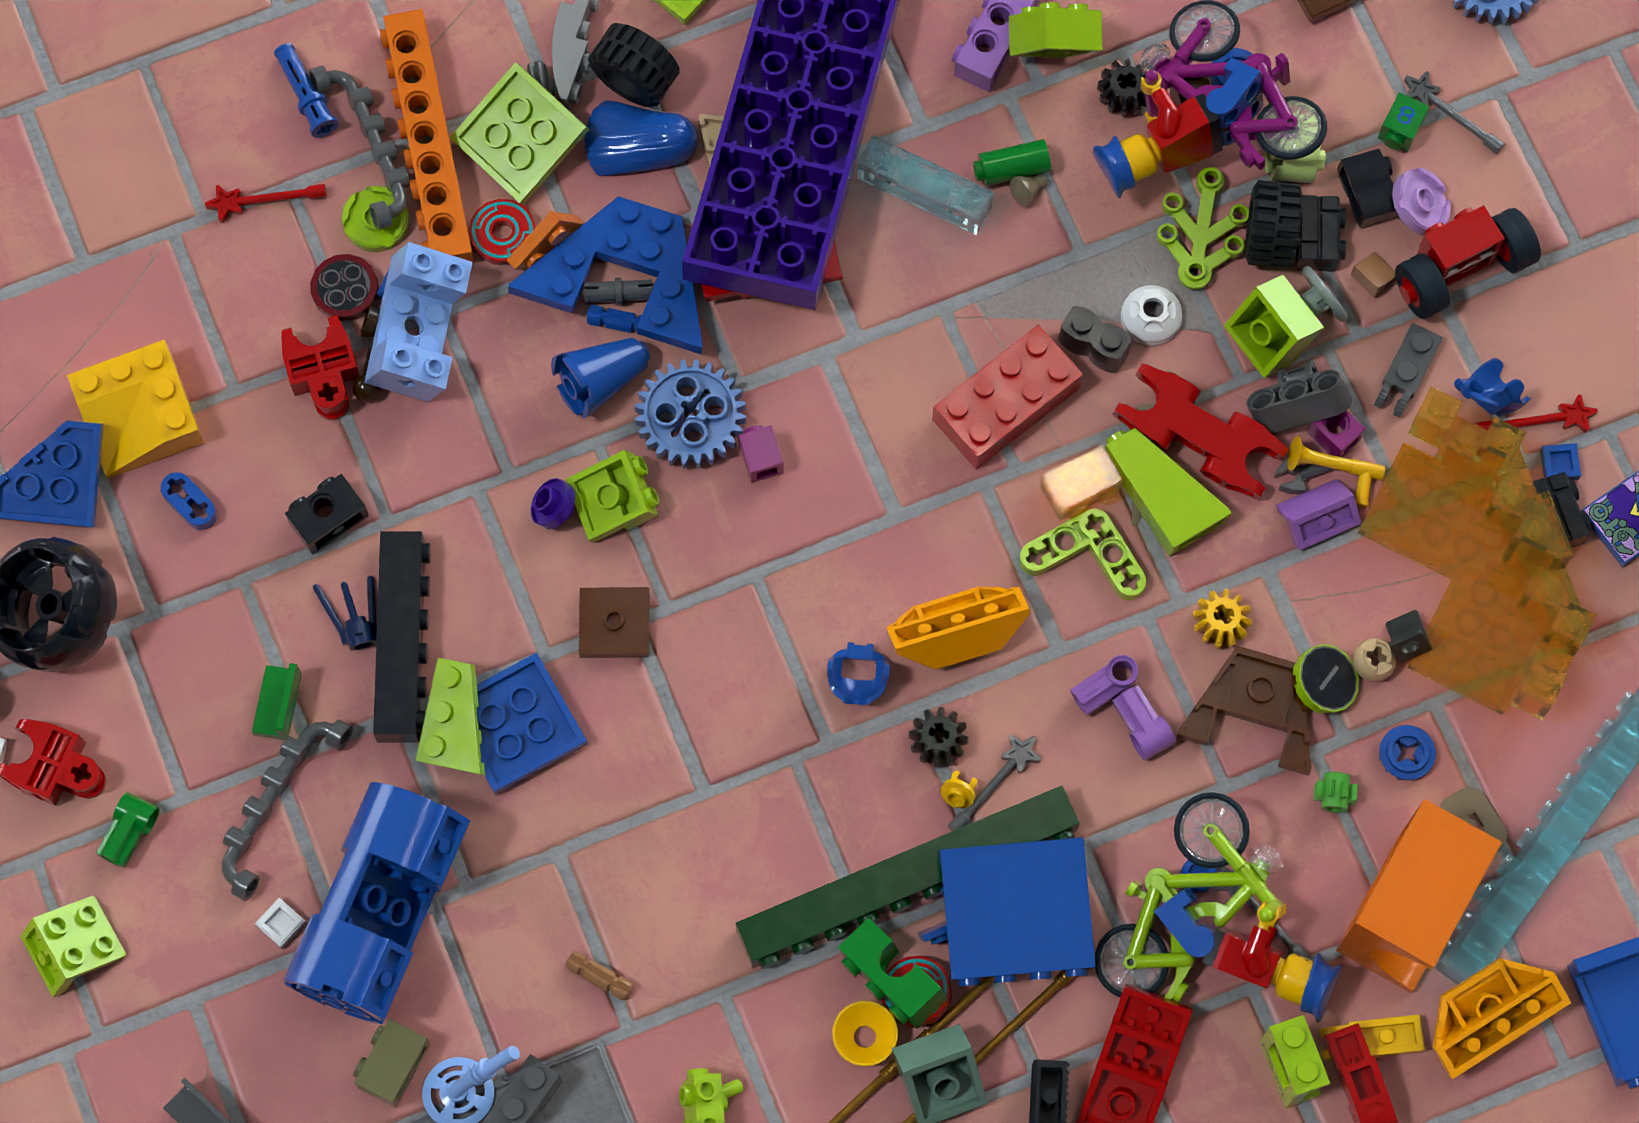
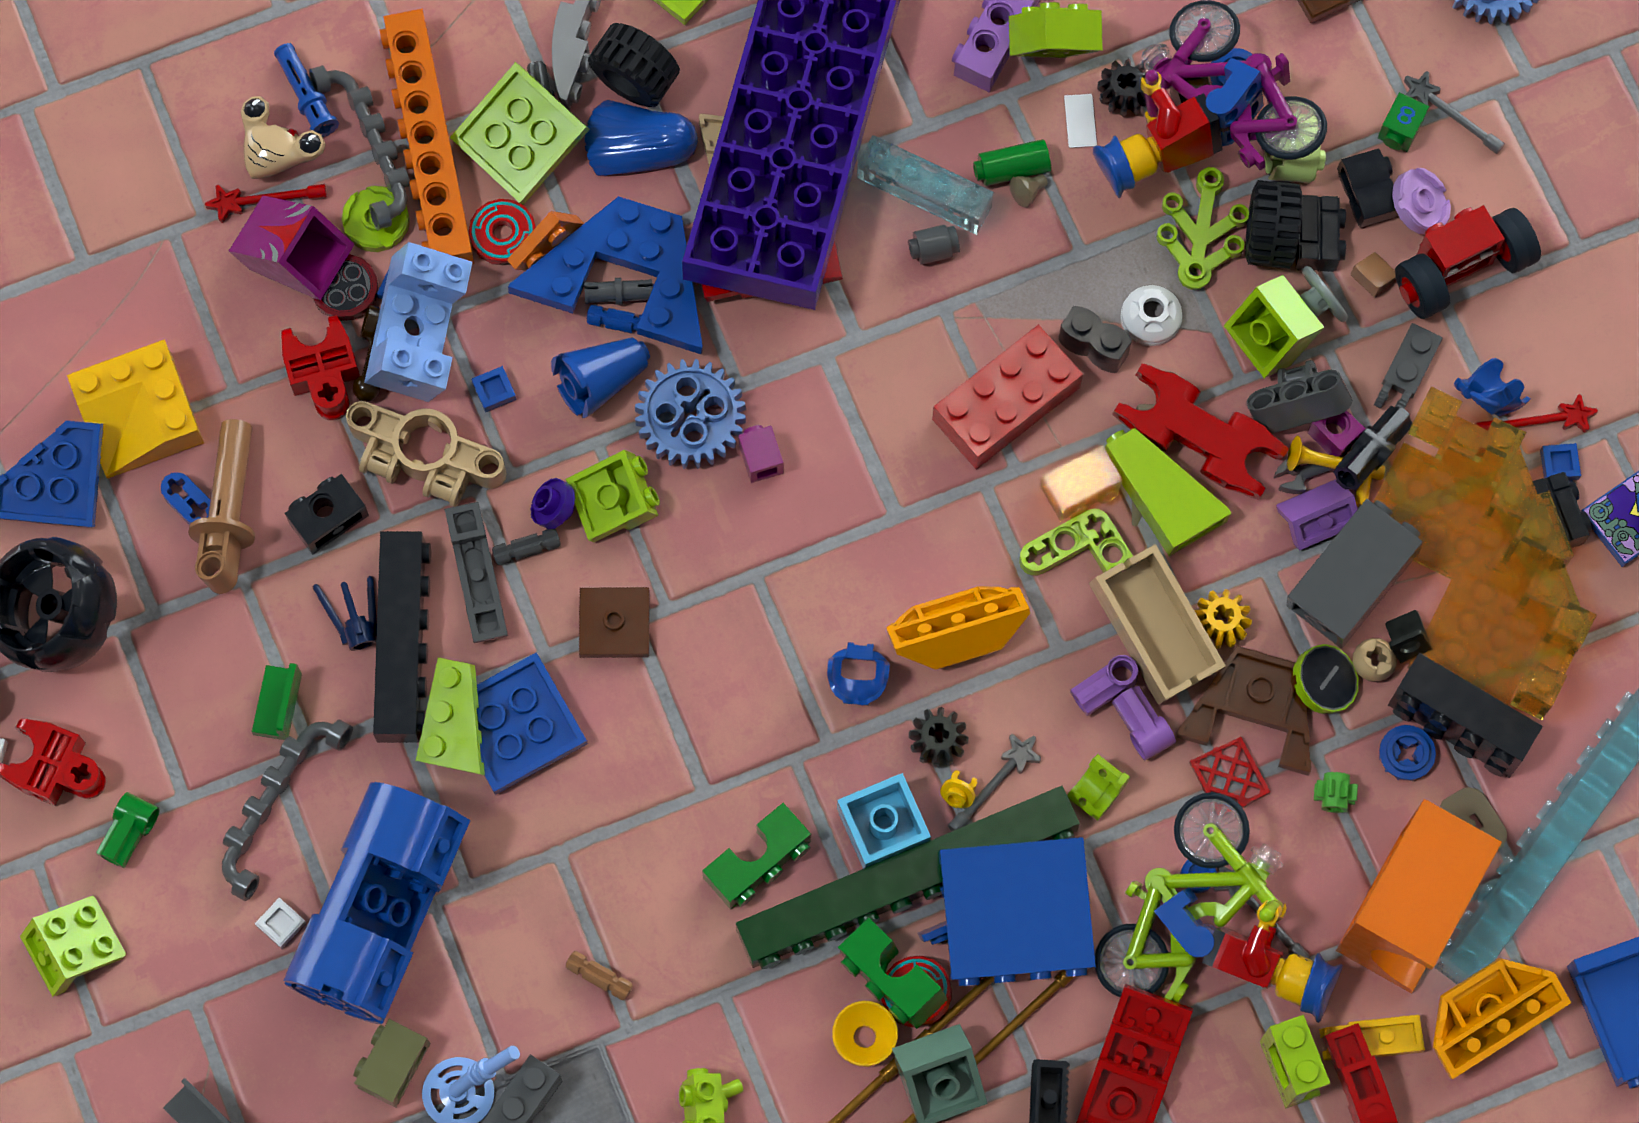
none -> medium nougat piece [188,419,255,594]
none -> magenta slope [229,196,355,300]
none -> tan head [241,96,326,179]
none -> tan piece [346,401,507,507]
none -> dark grey slope [444,502,508,643]
none -> blue tile [471,366,517,413]
none -> dark grey axle [492,529,560,565]
none -> green arch [702,802,811,910]
none -> medium azure brick [837,773,931,869]
none -> dark grey brick [908,224,960,265]
none -> white sticker [1064,94,1097,148]
none -> lime piece [1067,754,1130,821]
none -> tan piece [1089,544,1226,705]
none -> red window [1189,737,1270,818]
none -> dark grey brick [1287,498,1423,649]
none -> black piece [1333,406,1413,491]
none -> black brick [1388,653,1543,778]

